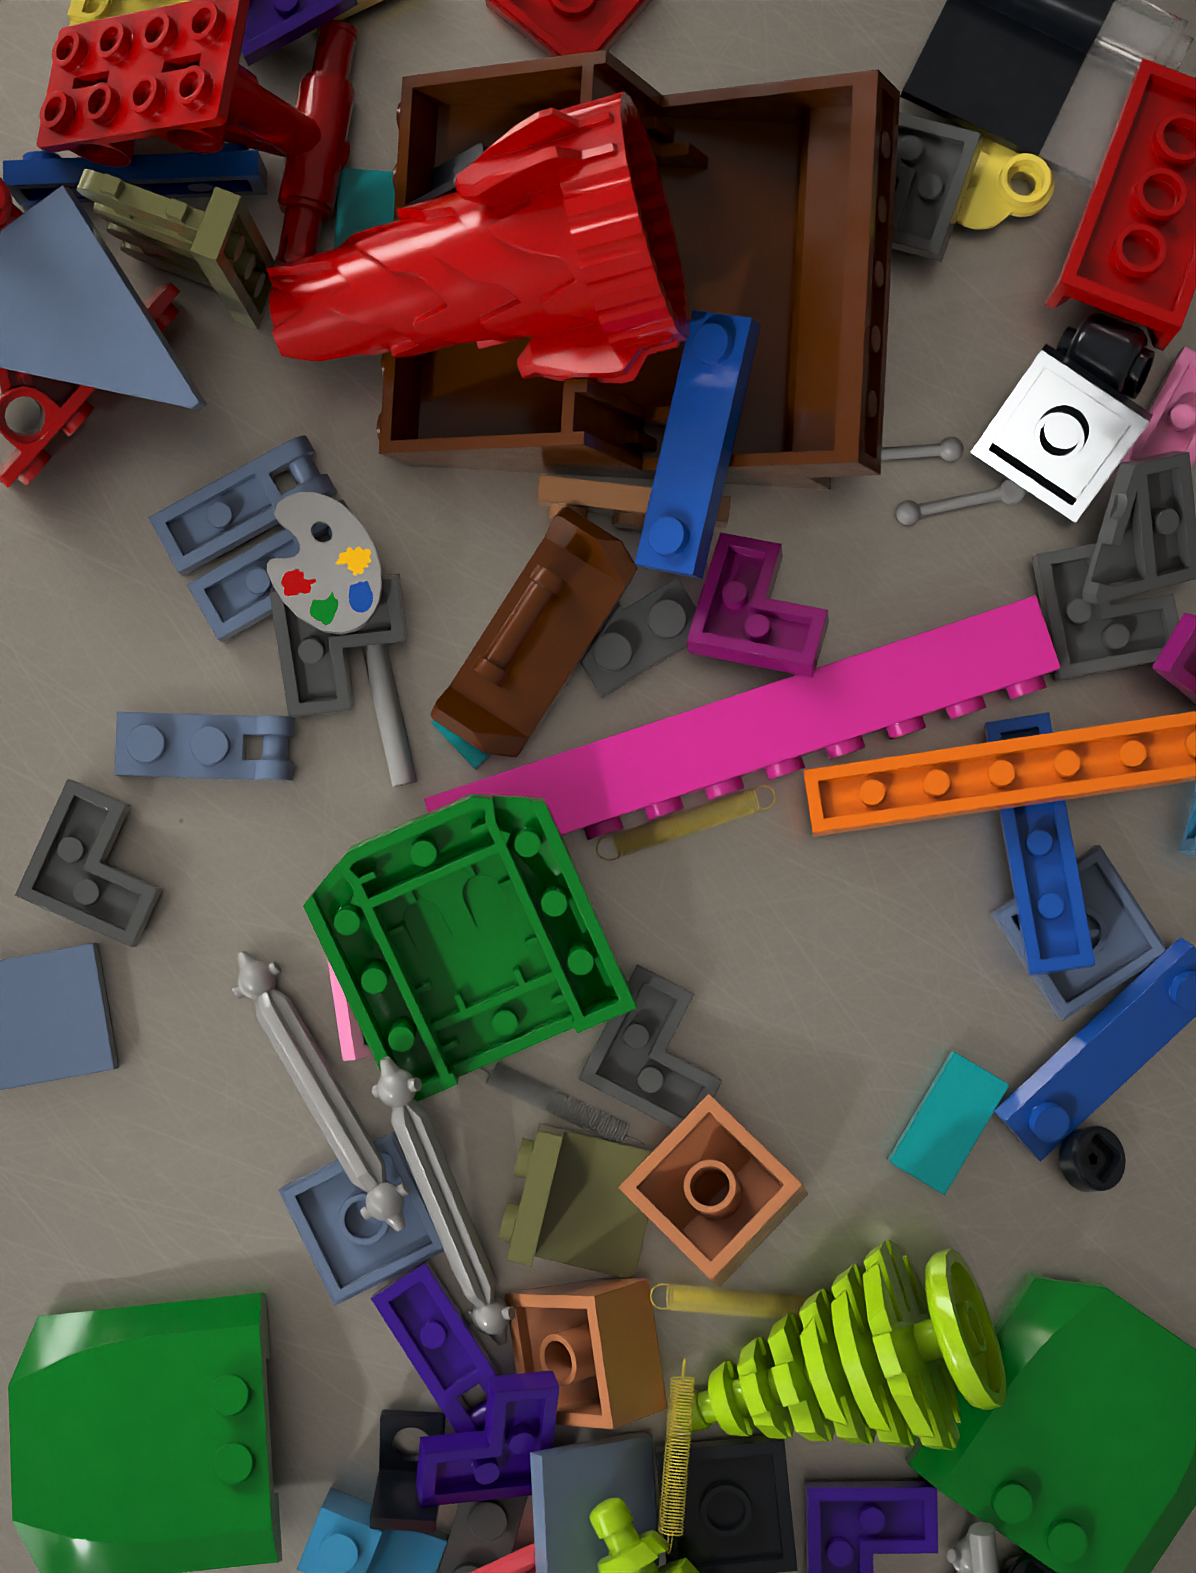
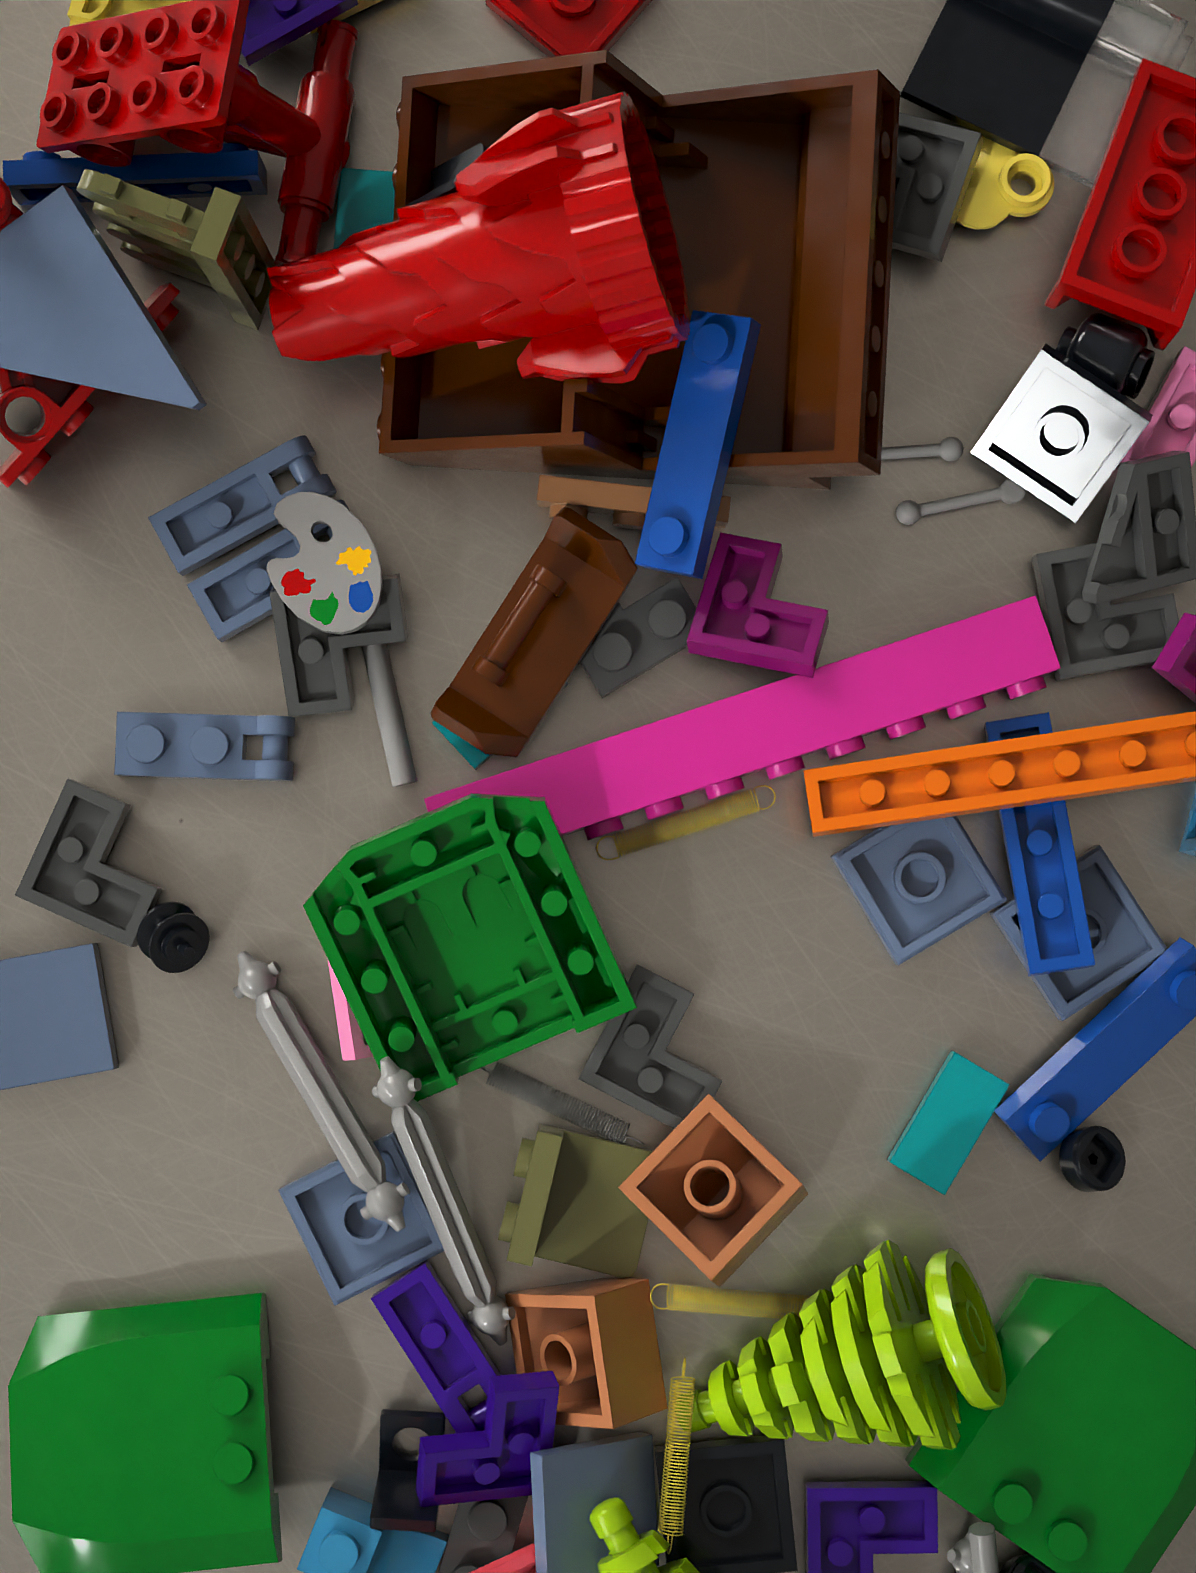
none -> black wheel [137,902,210,973]
none -> sand blue tile [830,816,1007,965]

